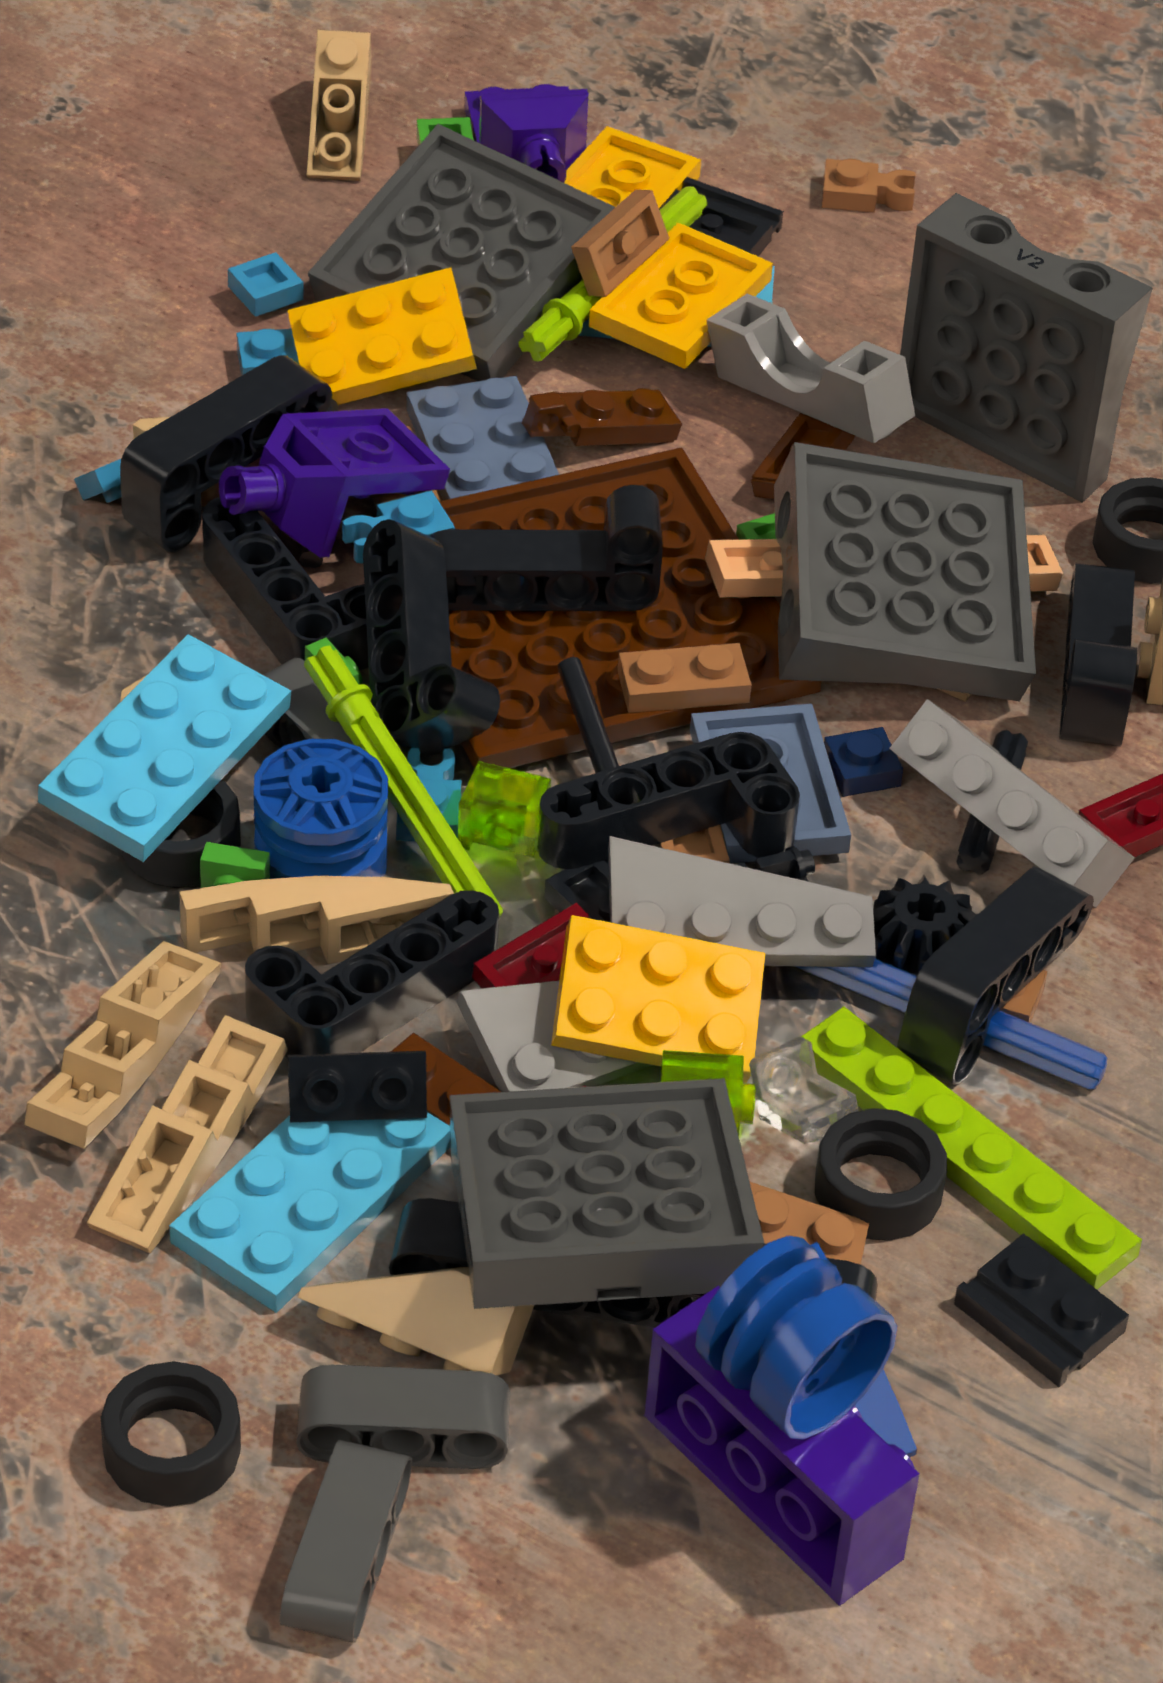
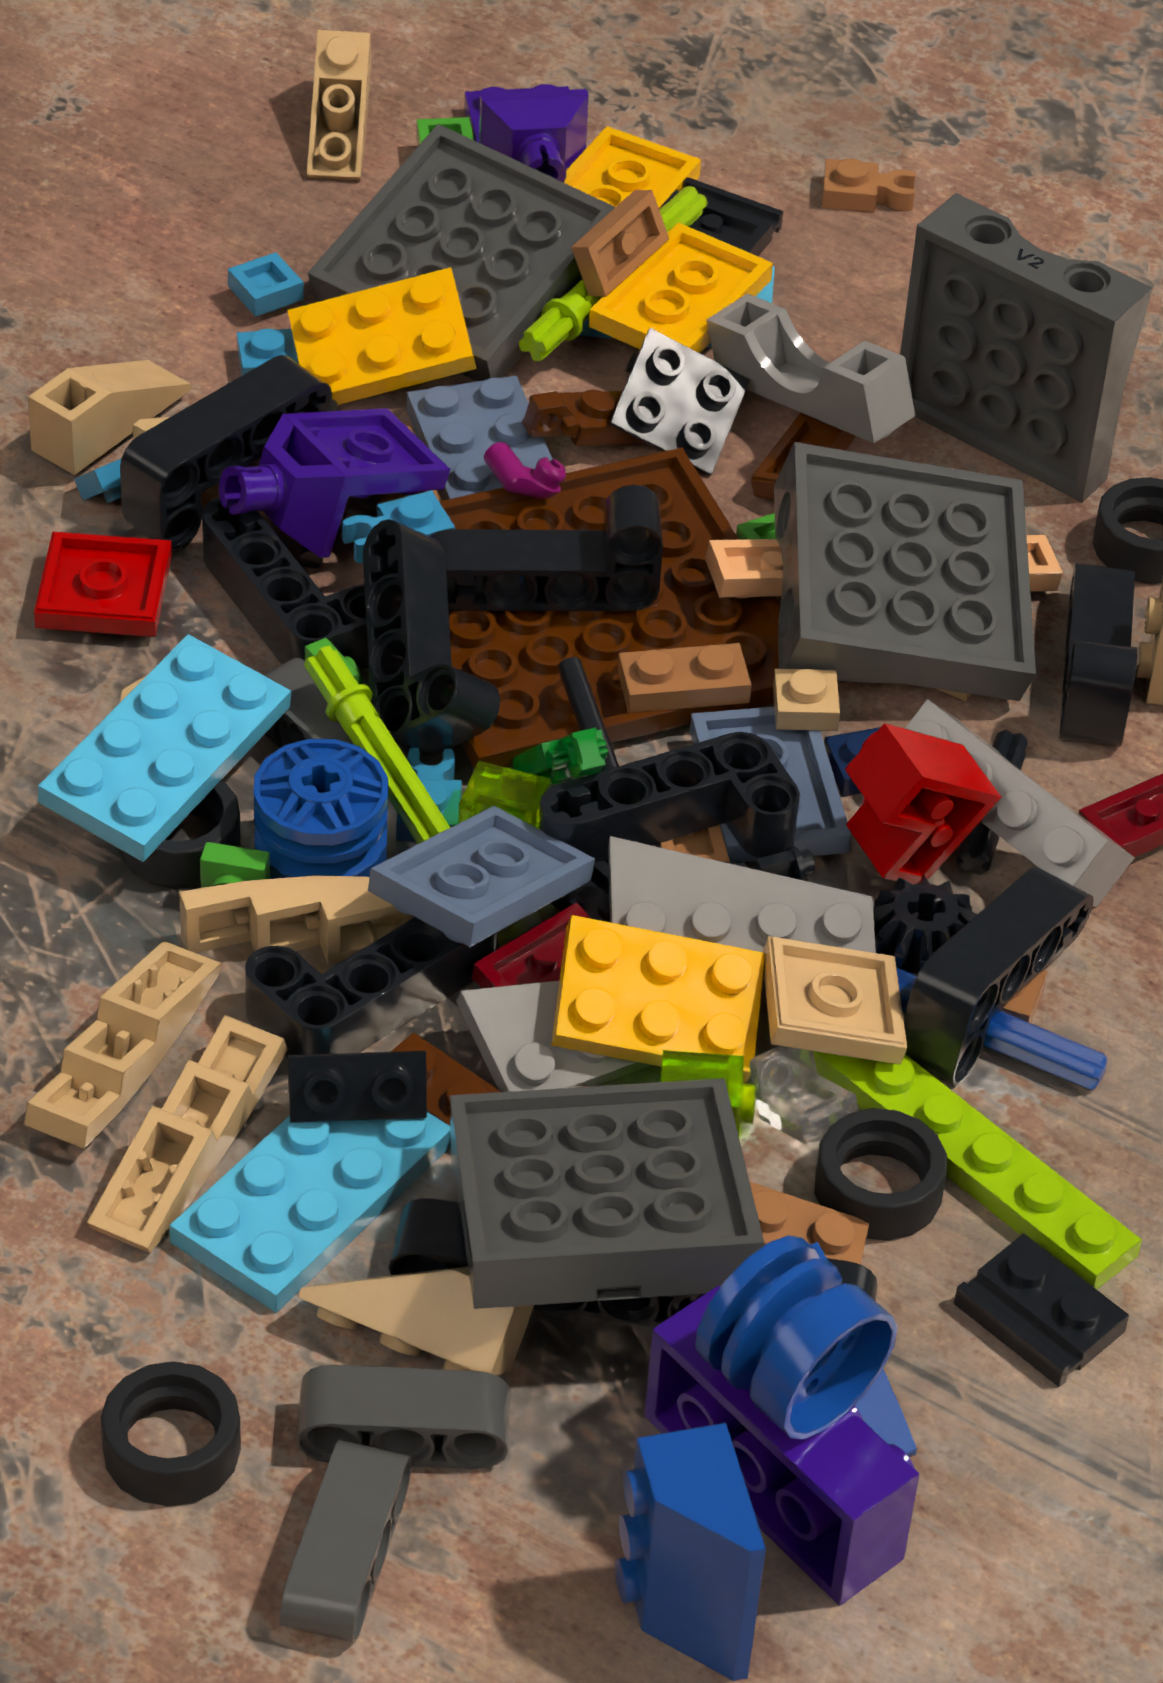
none -> tan slope [28,360,191,475]
none -> red plate [34,532,172,637]
none -> sand blue plate [368,806,595,947]
none -> magenta arm [484,442,566,500]
none -> green hinge [512,727,608,790]
none -> hinge [609,328,750,476]
none -> blue slope [615,1423,766,1681]
none -> tan plate [762,936,907,1065]
none -> tan plate [773,669,840,731]
none -> red brick [845,723,1002,885]

